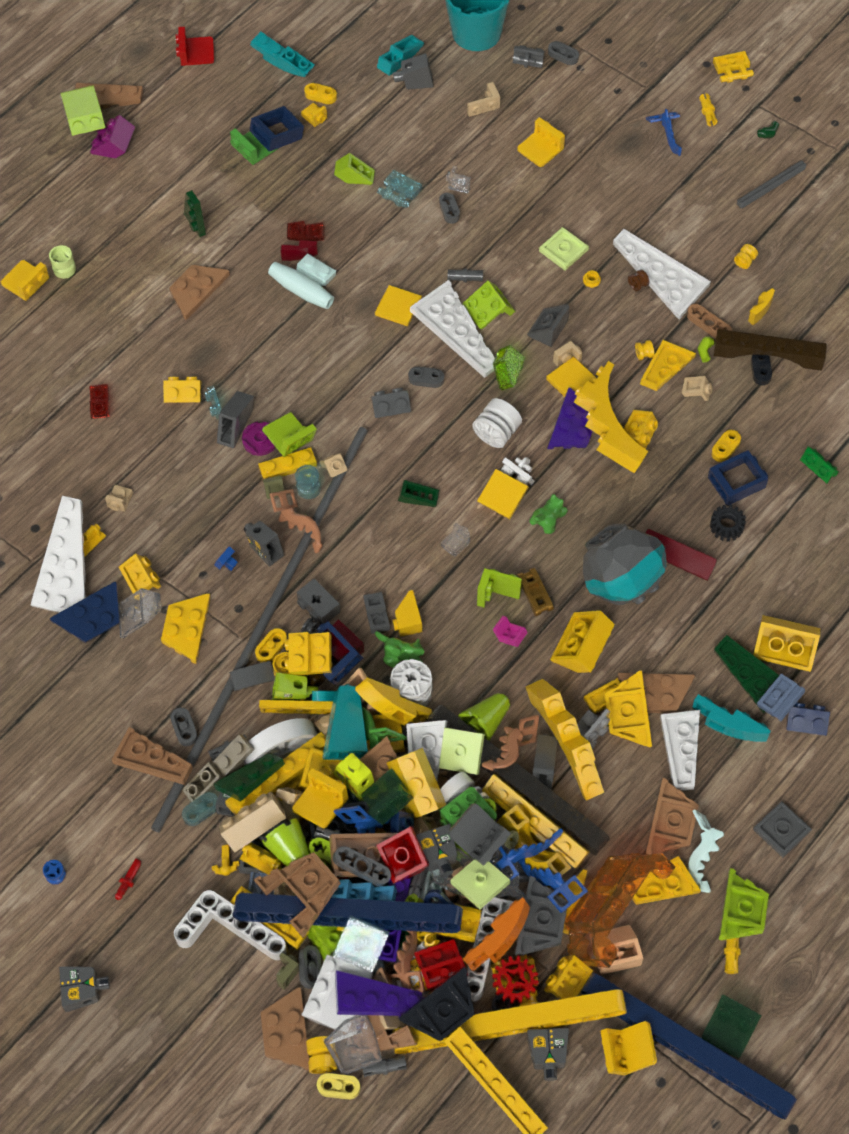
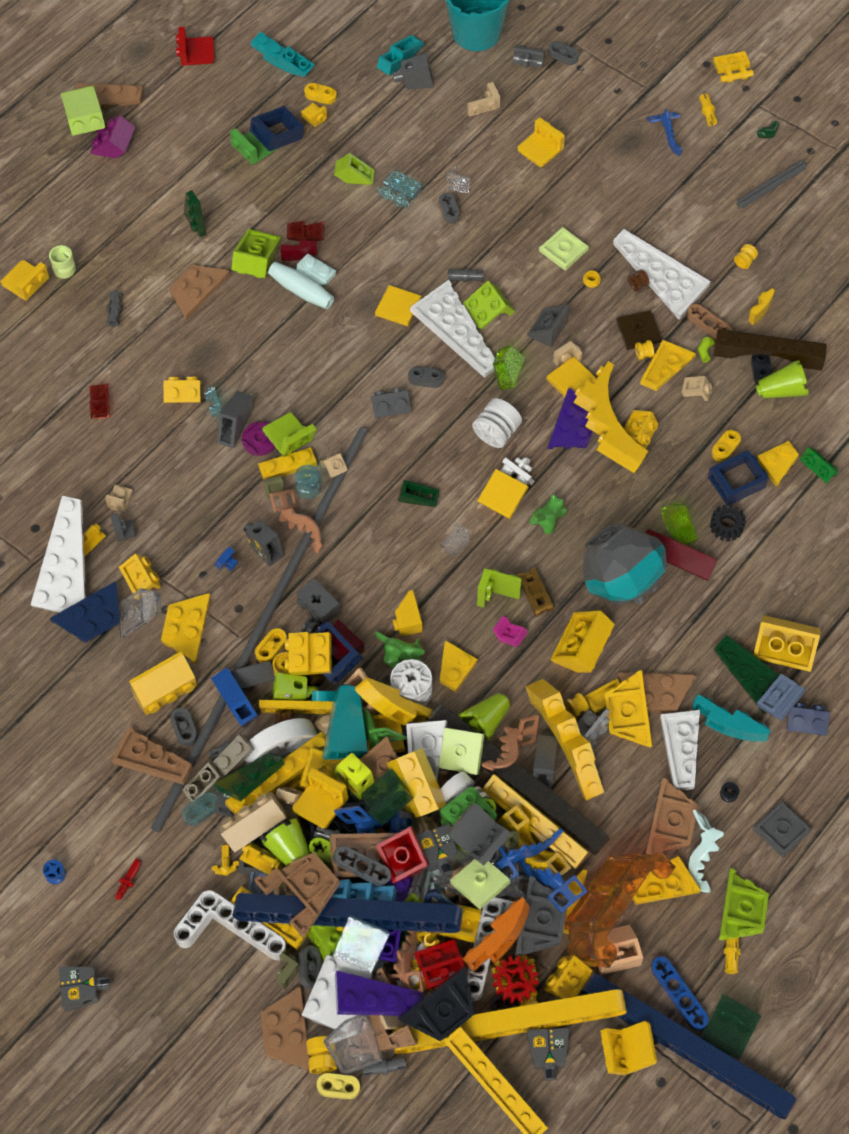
dark grey slope [363,592,390,634] -> none
none -> dark grey pin [107,291,121,327]
none -> dark grey bracket [110,513,136,542]
none -> yellow slope [129,651,197,715]
none -> blue slope [211,667,259,728]
none -> lime slope [231,229,281,278]
none -> reddish brown wheel [275,710,293,724]
none -> yellow wing [440,641,478,692]
none -> yellow wheel [565,693,589,718]
none -> dark brown plate [616,310,662,350]
none -> blue beam [651,957,709,1031]
none -> clear neon green slope [660,502,698,546]
none -> black bush [720,782,740,803]
none -> lime cone [756,360,809,399]
none -> yellow wing [757,441,799,487]

